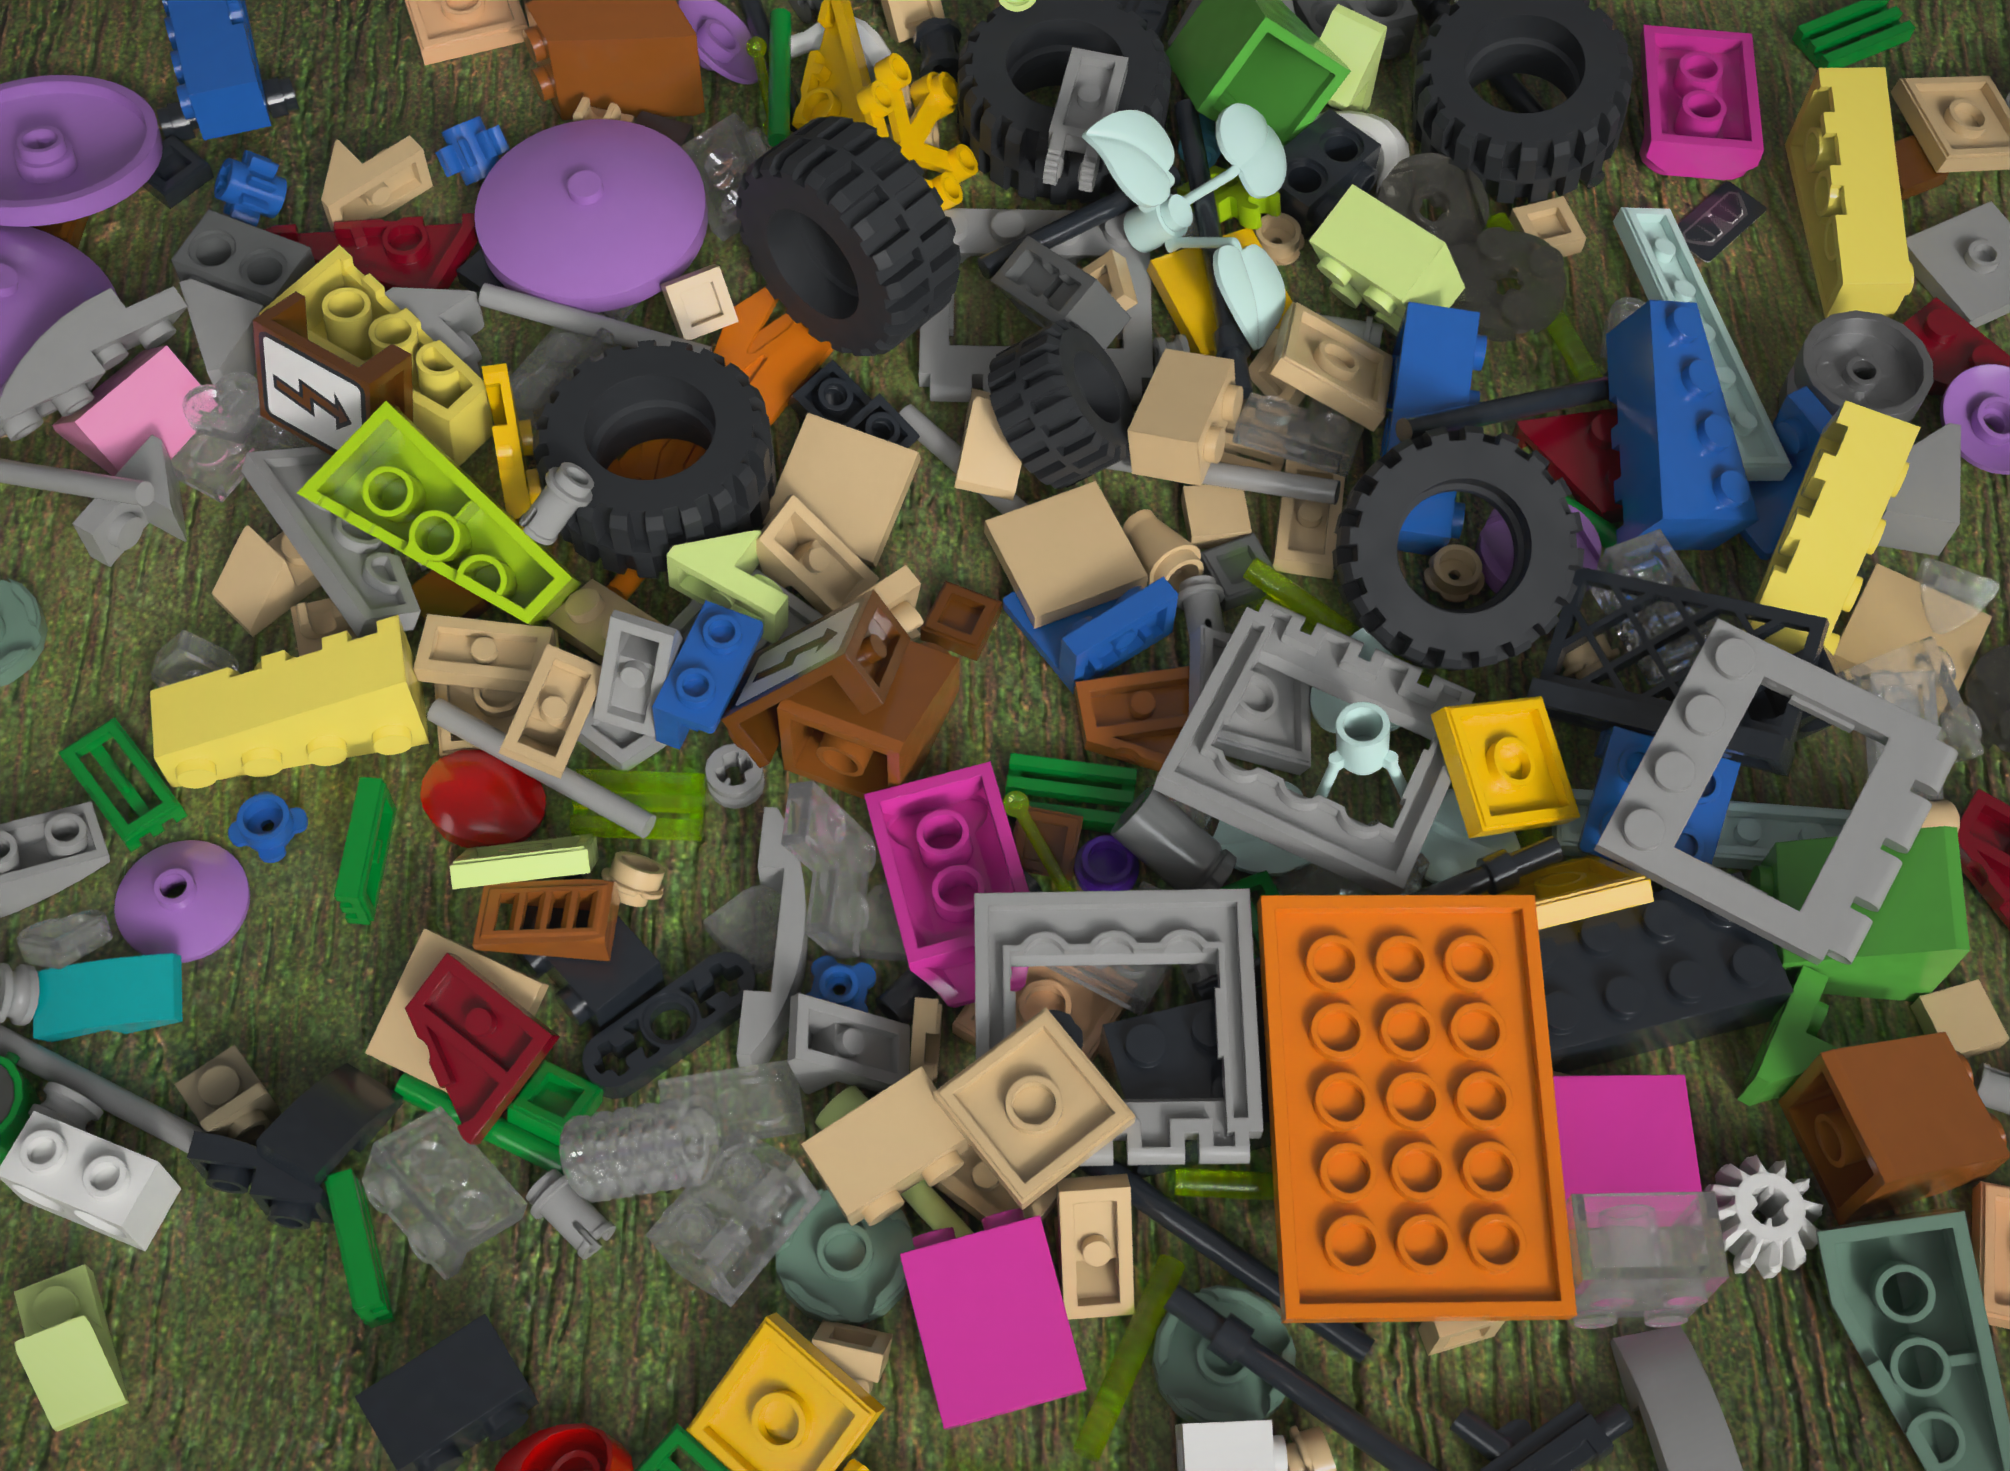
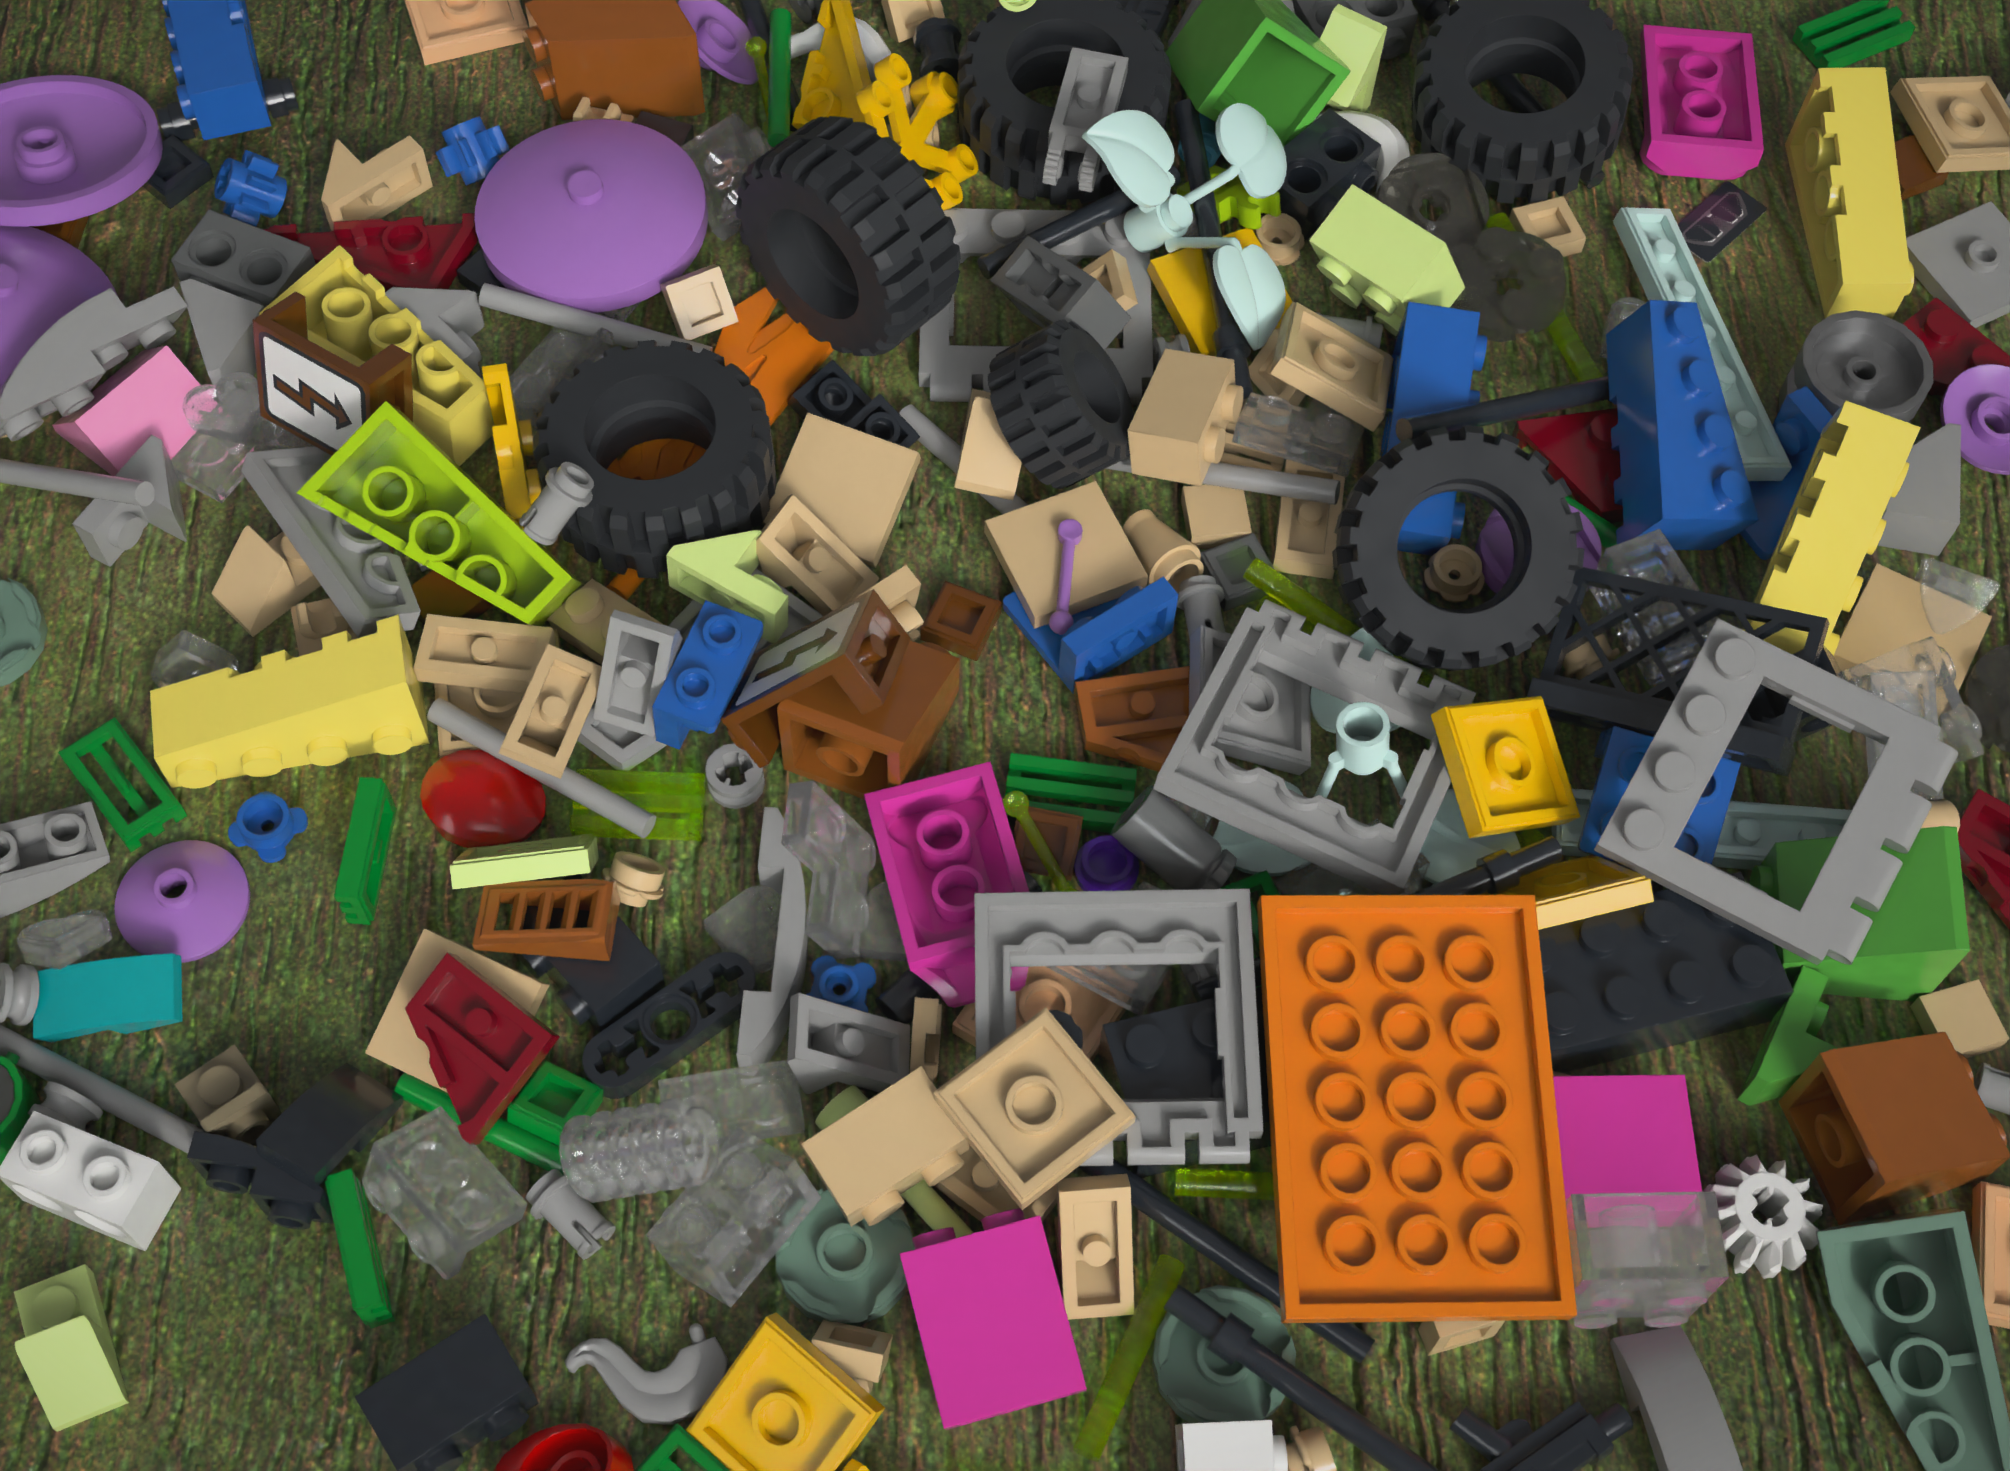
none -> light grey piece [564,1323,729,1425]
none -> medium lavender hinge [1049,519,1083,635]

